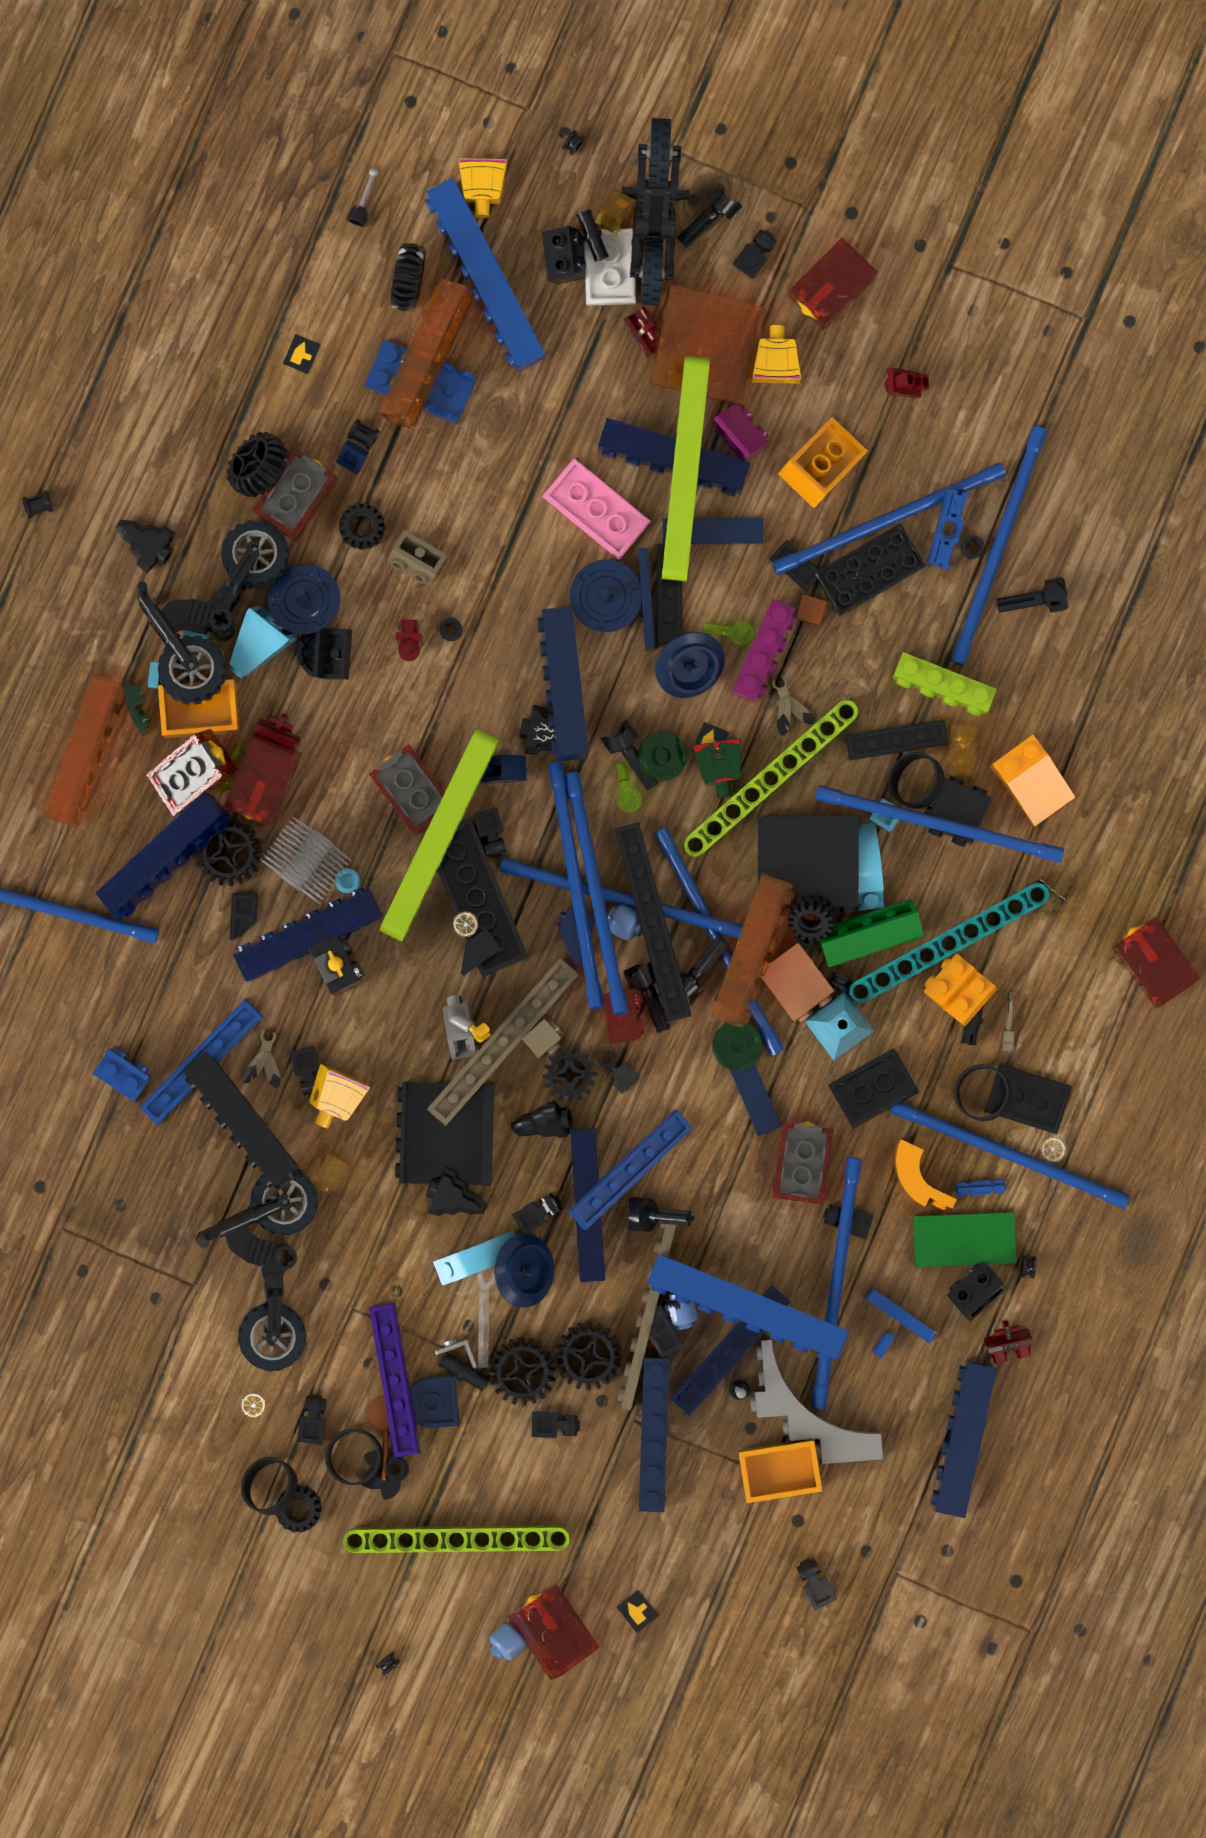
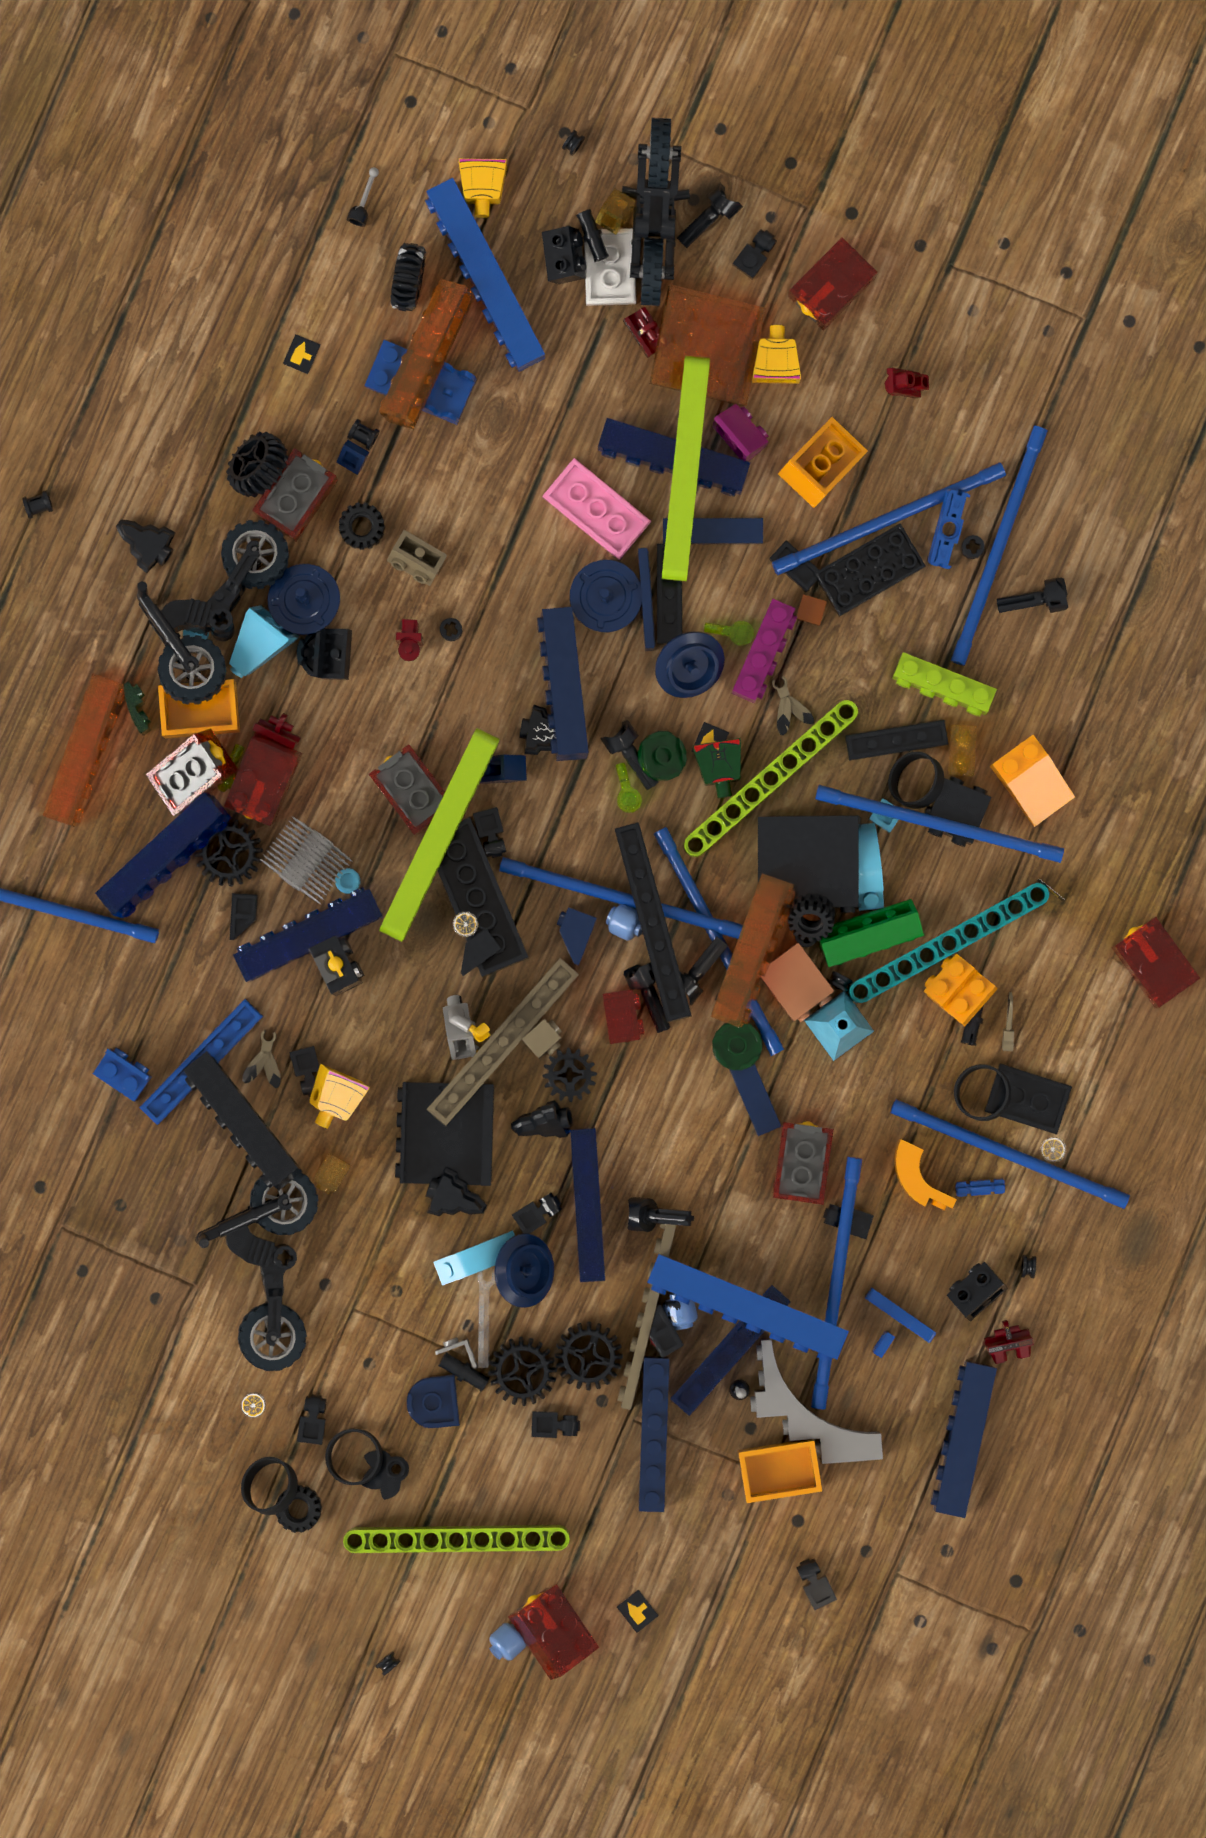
medium azure tile [148,662,161,690] -> none
dark orange piece [368,1395,390,1481] -> none
dark purple tile [369,1303,421,1458] -> none
blue piece [548,762,604,1009] -> none
blue piece [565,772,629,1016] -> none
blue tile [568,1109,693,1230] -> none
pearl dark grey piece [598,1051,640,1094] -> none
black tile [828,1048,919,1129] -> none
green tile [913,1212,1016,1267] -> none

